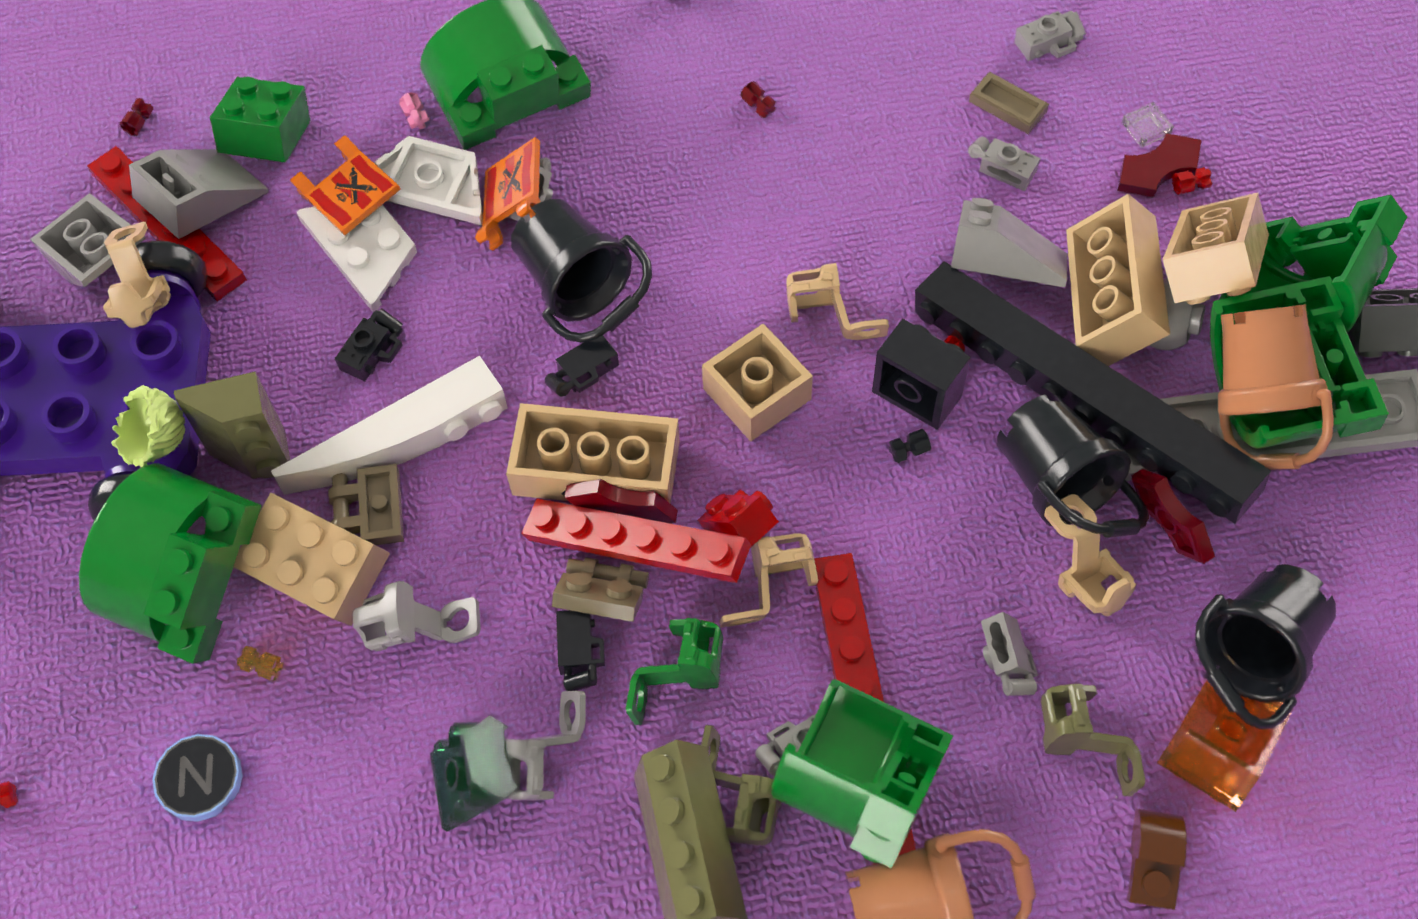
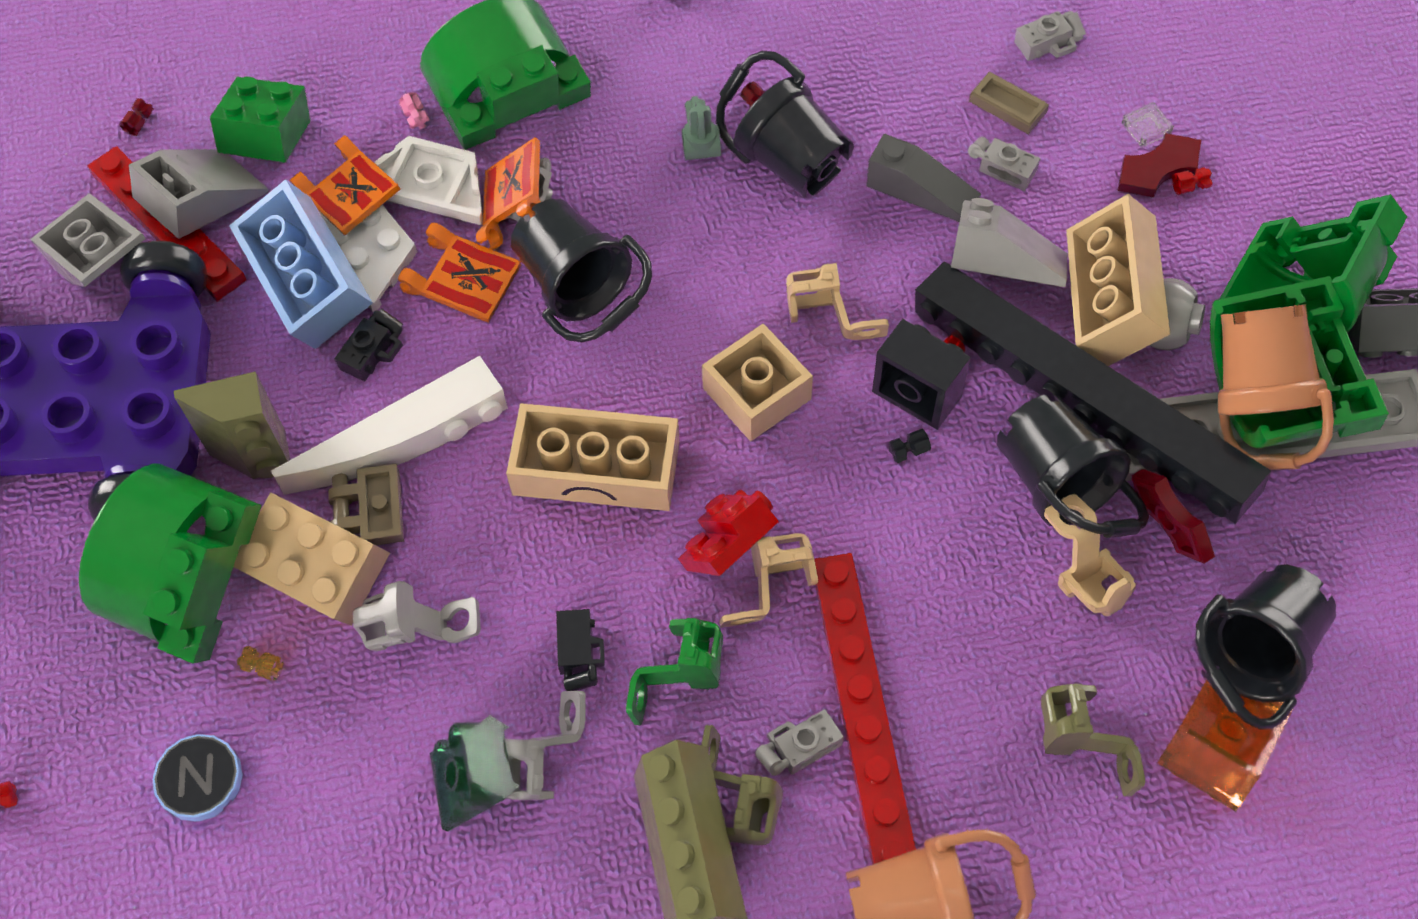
tan piece [103,222,171,328] -> none
yellowish green hair [112,385,185,468] -> none
plate [521,498,751,583] -> none
black piece [545,335,619,397] -> none
dark tan plate [552,557,649,622] -> none
dark red tile [564,479,678,524] -> none
green piece [771,679,954,868] -> none
light grey piece [981,612,1038,696] -> none
reddish brown brick [1127,808,1186,910] -> none
tan brick [1162,193,1269,305] -> none
none -> light blue brick [229,180,373,349]
none -> orange flag [398,222,521,323]
none -> sand green axle [682,96,721,161]
none -> black piece [716,50,854,198]
none -> dark grey slope [866,134,981,222]

